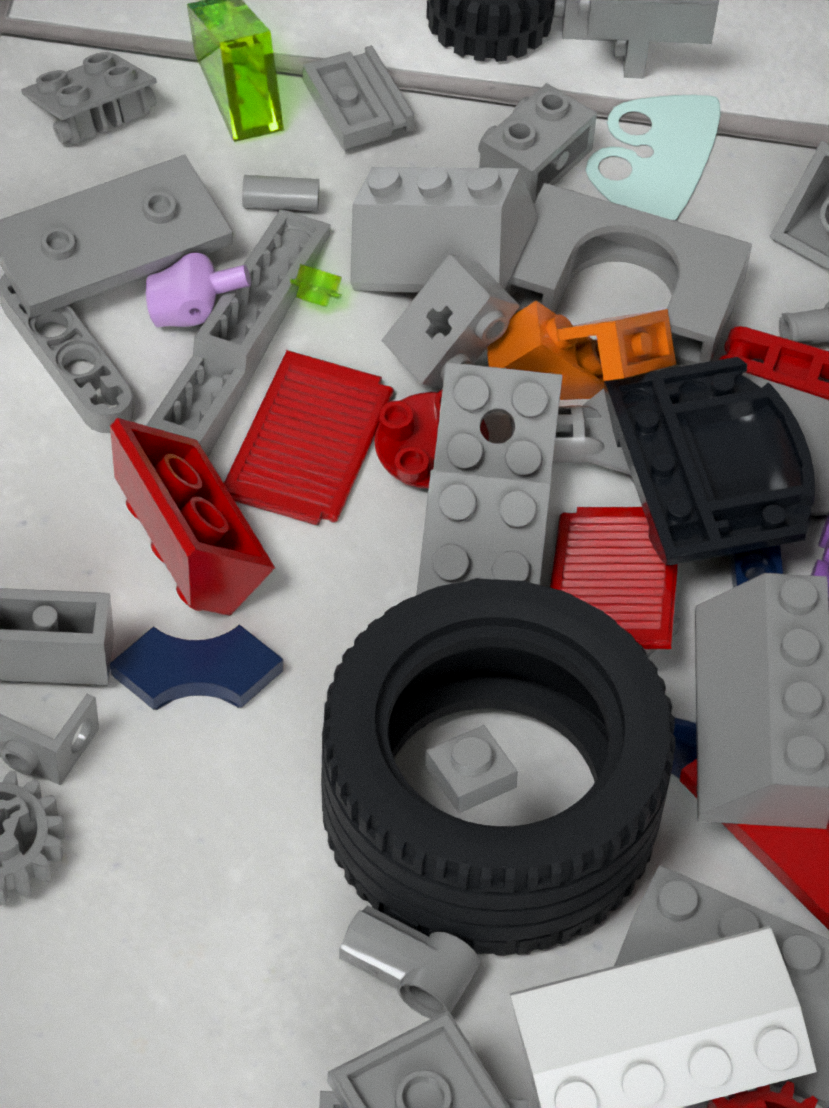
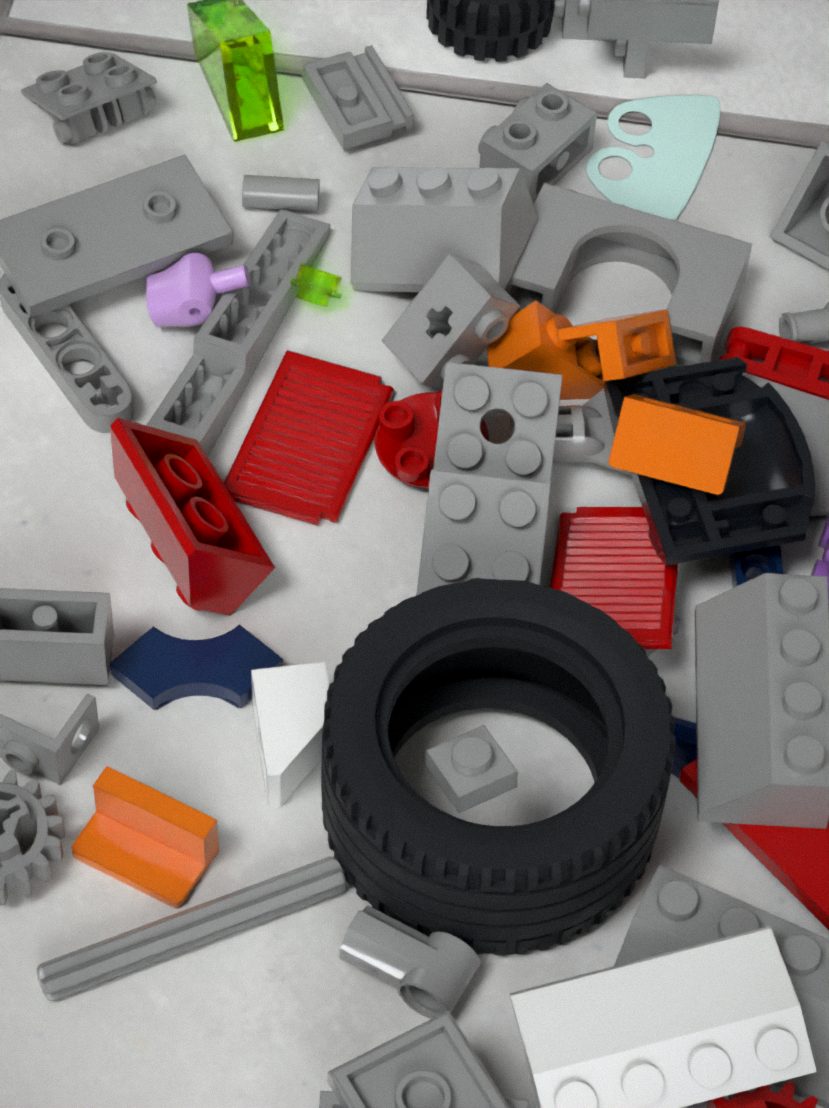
none -> light grey axle [37,856,346,1001]
none -> orange panel [71,766,219,909]
none -> white slope [251,661,329,808]
none -> orange panel [608,394,747,495]

